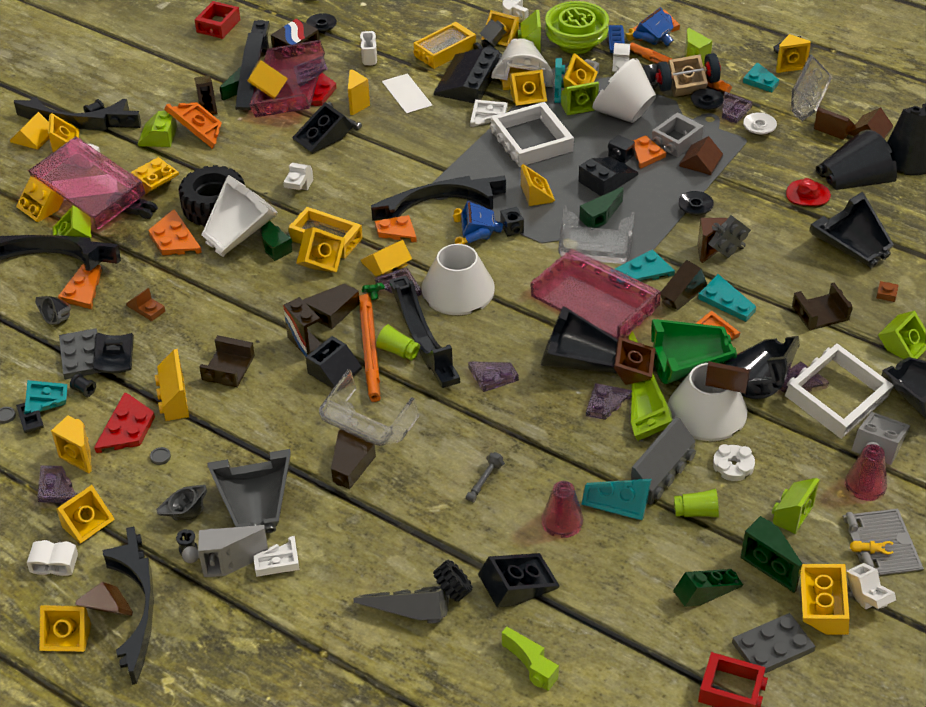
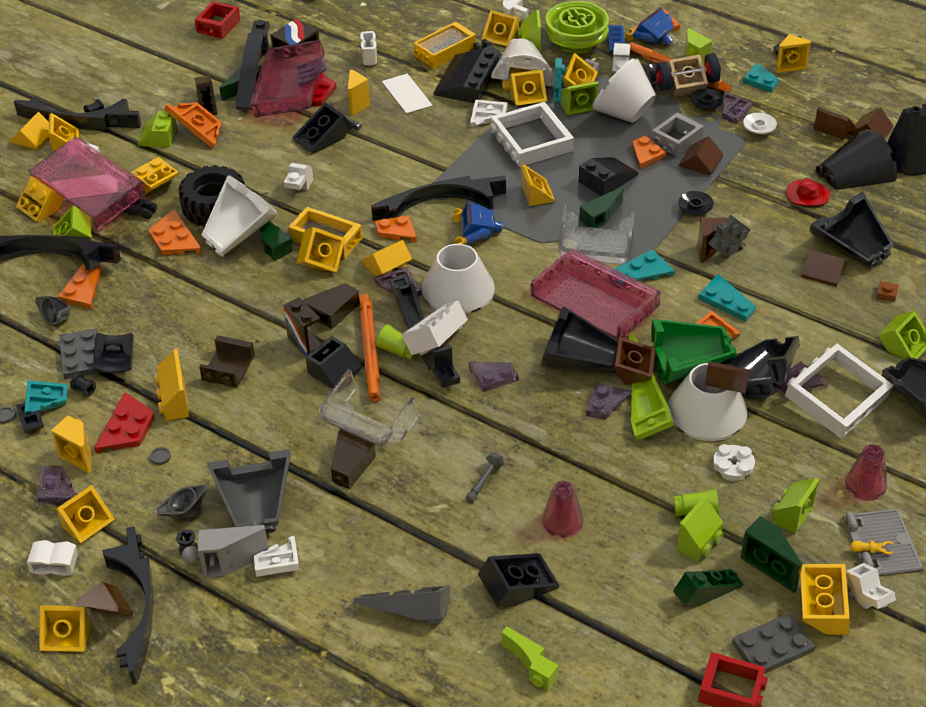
dark orange slope [126,288,165,321] -> none
yellow slope [247,60,288,99] -> none
black dish [306,13,337,32] -> none
green plant [361,283,385,300] -> none
black tyre [433,559,473,602] -> none
dark grey brick [480,19,506,46] -> none
black brick [500,207,524,237] -> none
teal wing [581,479,652,520] -> none
black brick [608,135,635,164] -> none
dark grey slope [631,417,696,505] -> none
dark brown slope [660,260,707,310] -> none
clear slope [791,54,833,121] -> none
dark brown panel [792,283,853,331] -> none
light grey slope [851,412,910,465] -> none
none -> white wedge [402,300,468,355]
none -> lime slope [677,496,724,562]
none -> reddish brown slope [801,249,847,287]

